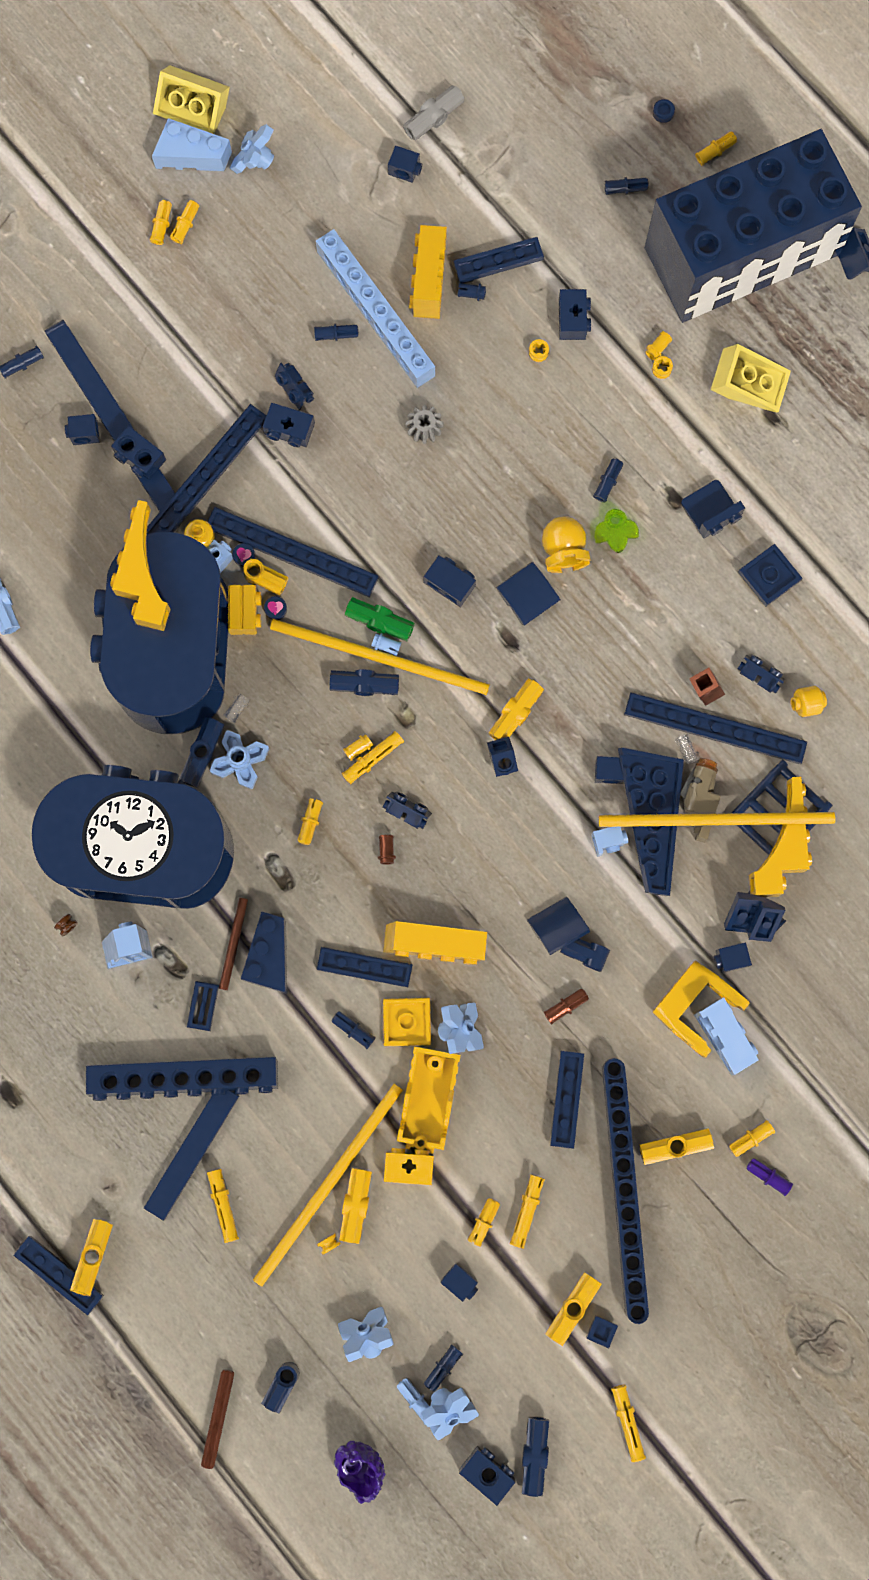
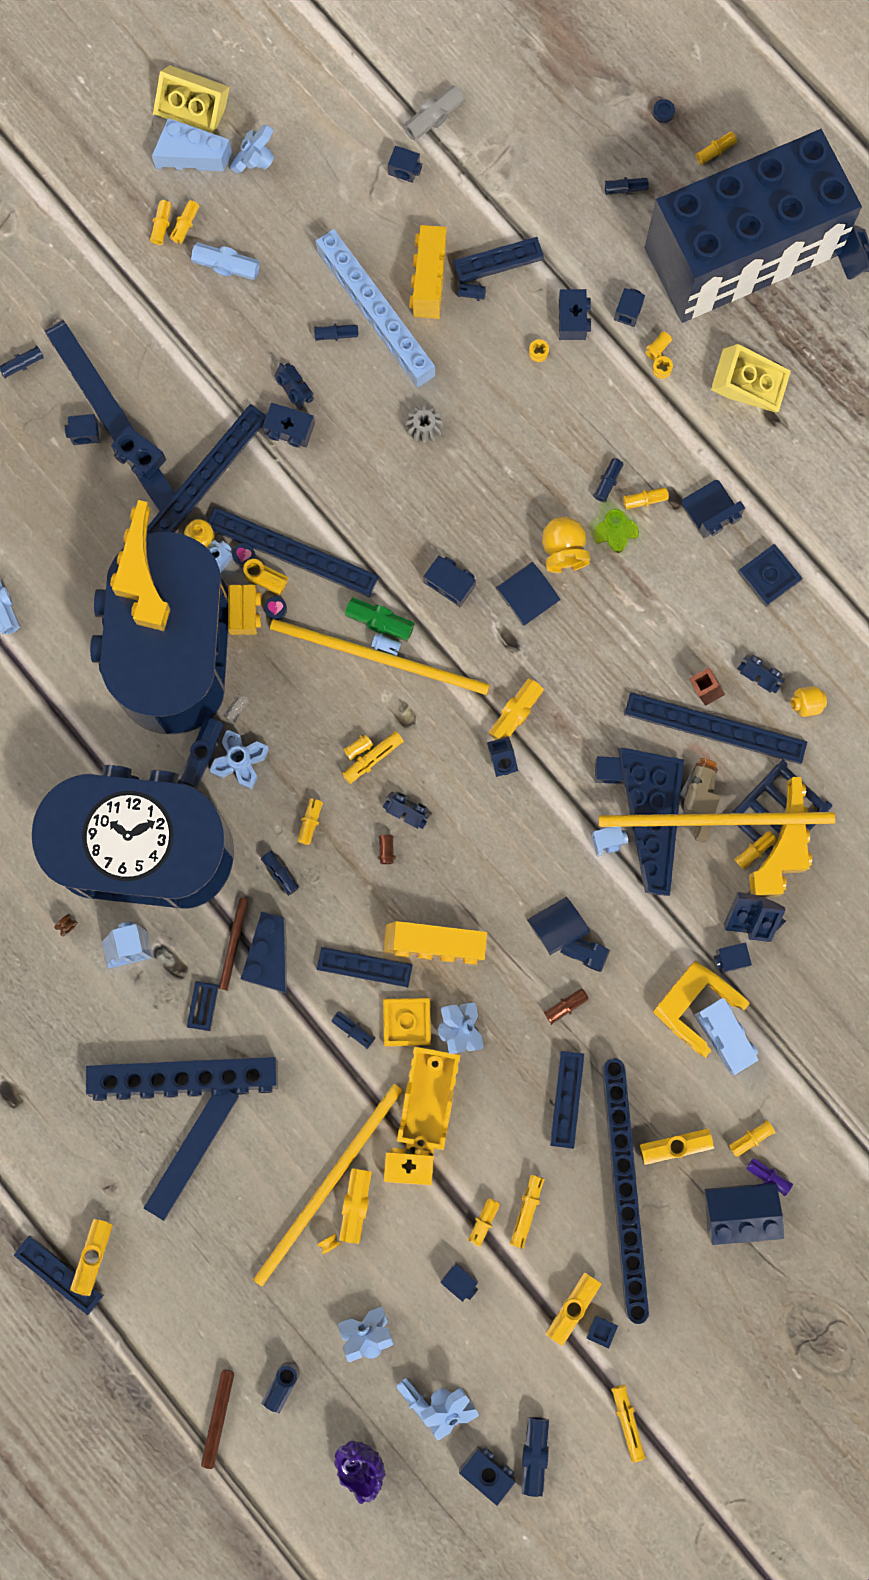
yellow pin [207,1169,239,1243] -> none
dark blue piece [330,669,399,696] -> none
dark blue axle [424,1344,463,1392] -> none
clear pin [675,734,699,765] -> none
none -> light blue piece [191,242,260,281]
none -> dark blue pin [261,850,300,896]
none -> dark blue brick [614,288,645,327]
none -> yellow axle [623,487,669,510]
none -> dark blue slope [705,1183,784,1245]
none -> yellow axle [734,831,777,870]

